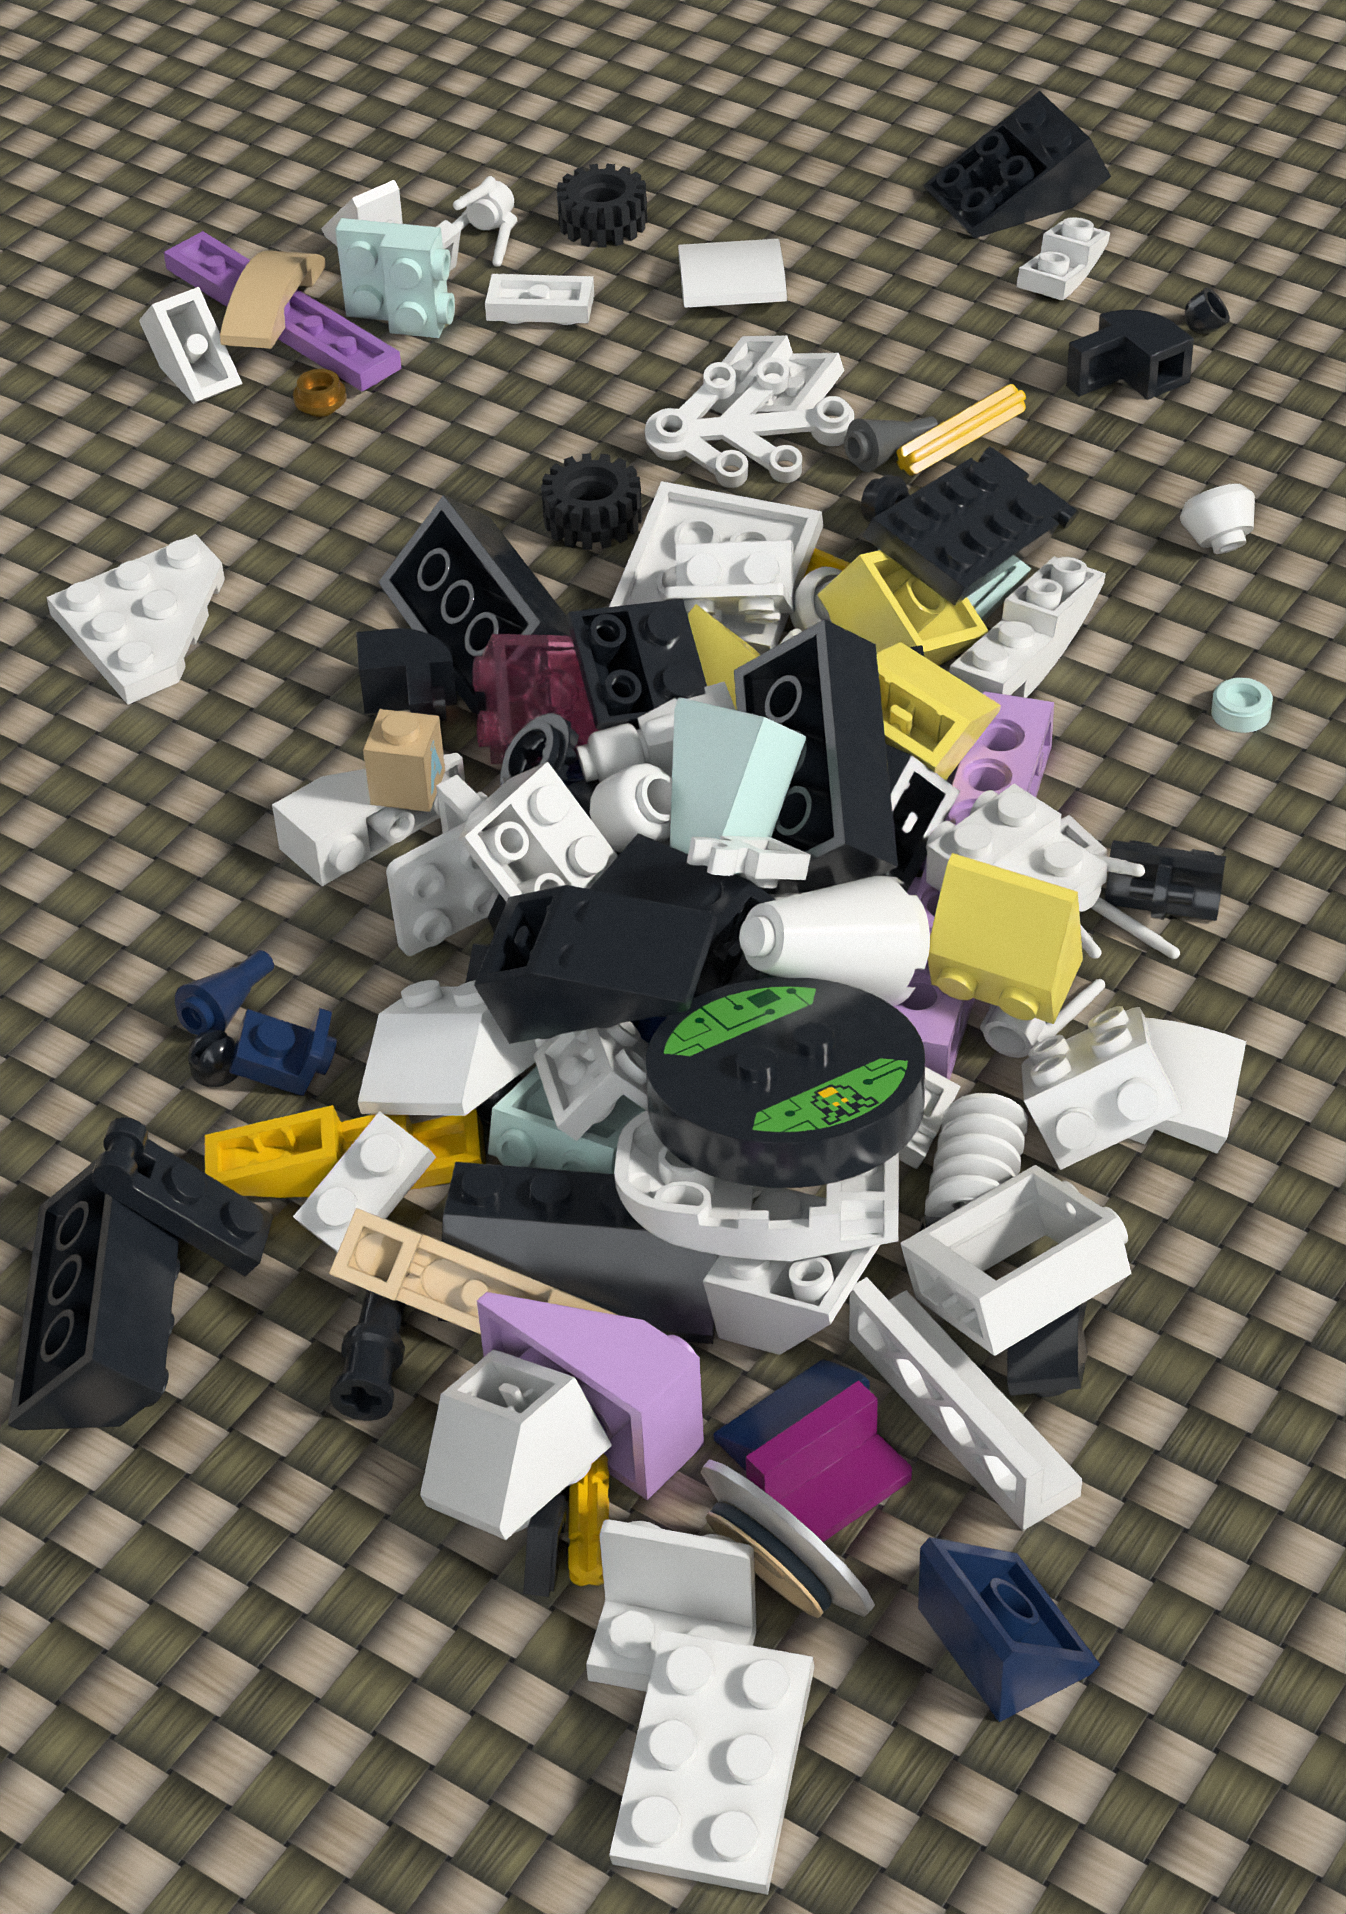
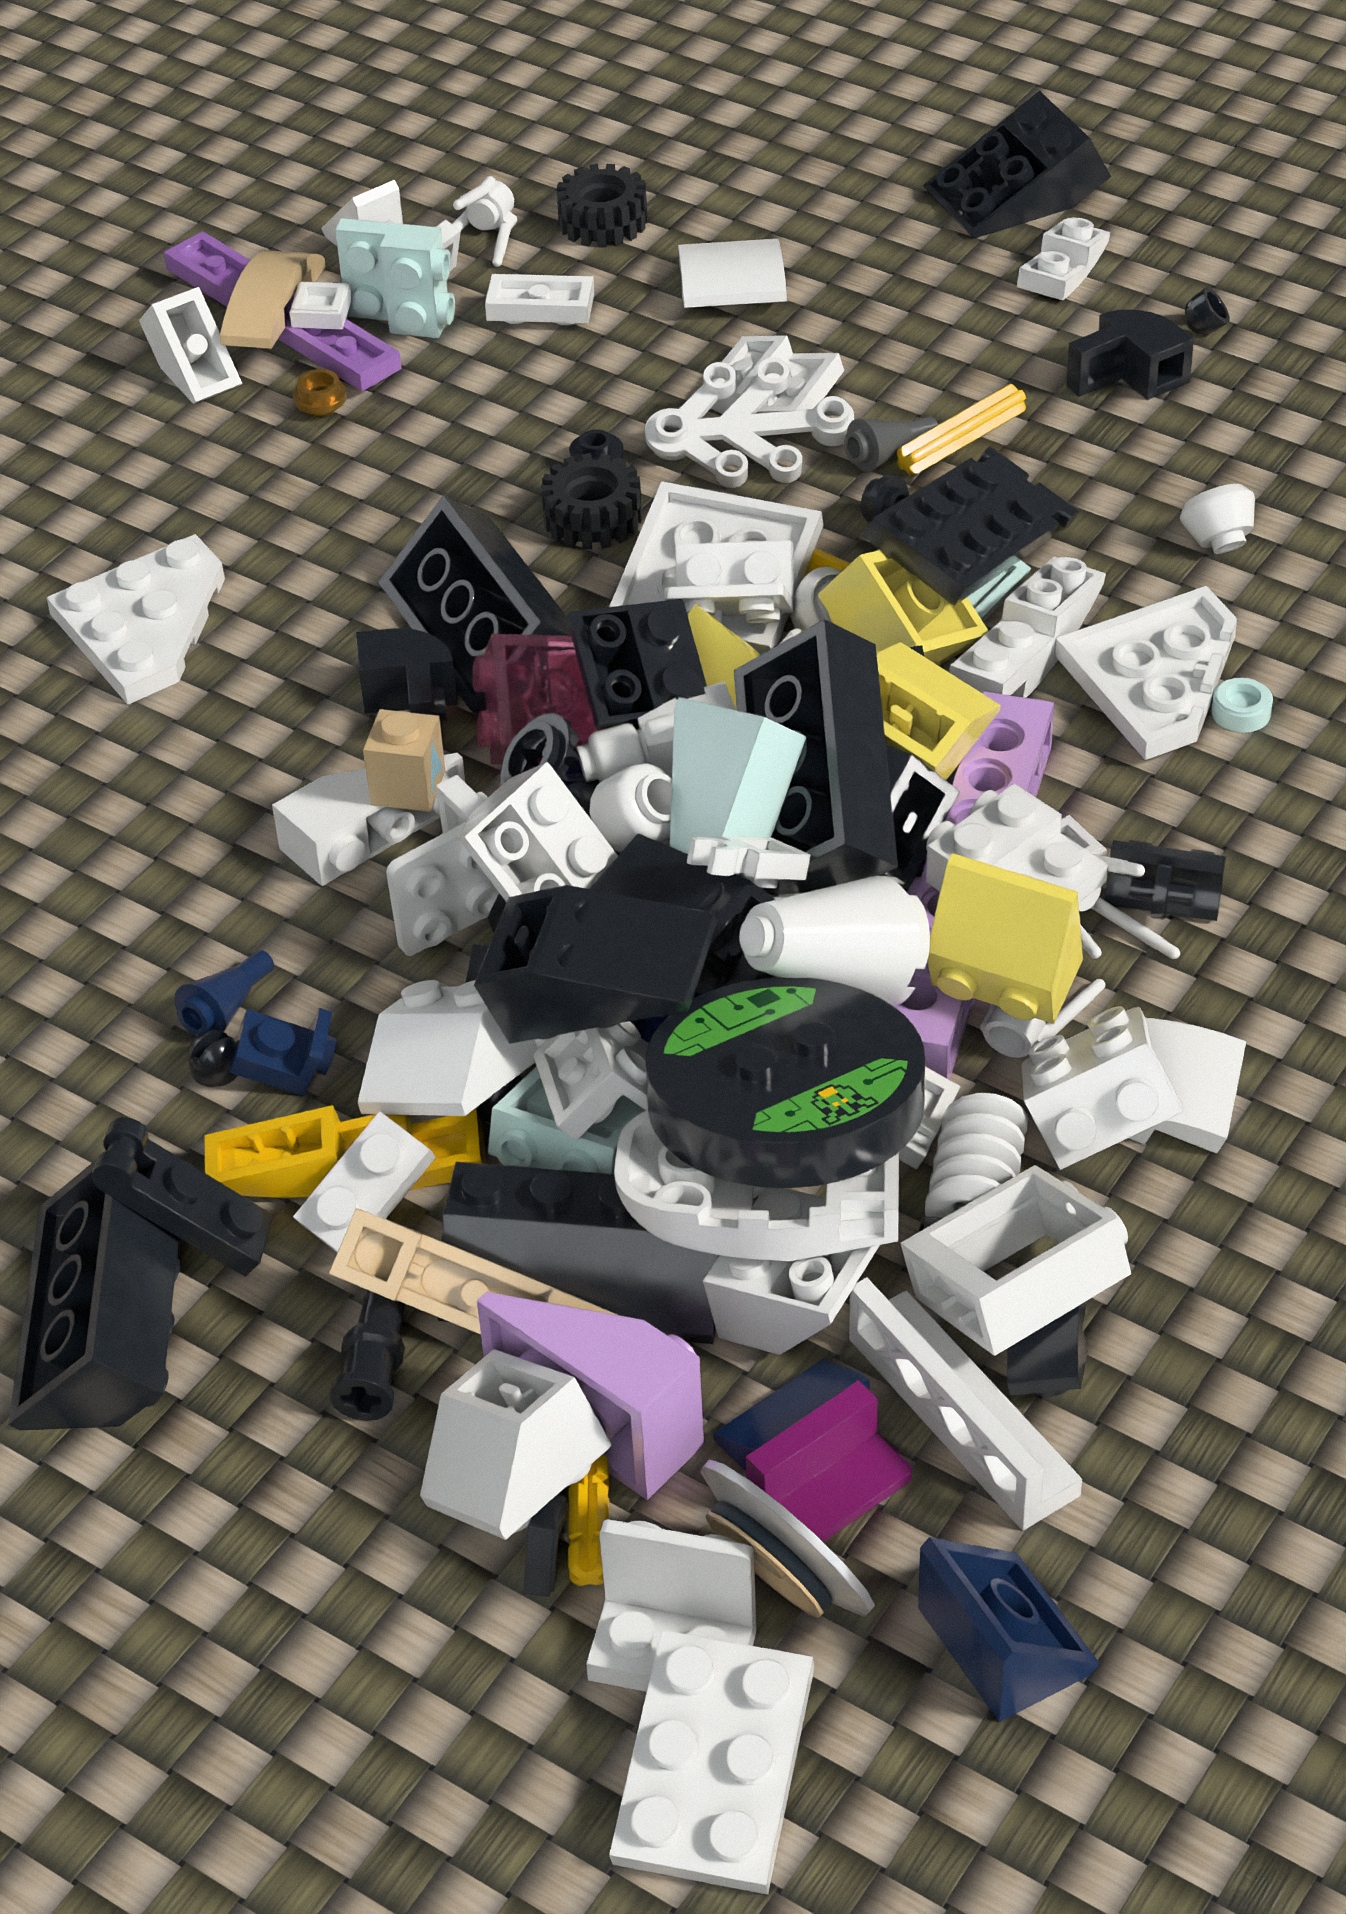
none -> white tile [289,282,352,329]
none -> black plate [569,429,624,463]
none -> white plate [1055,586,1237,760]

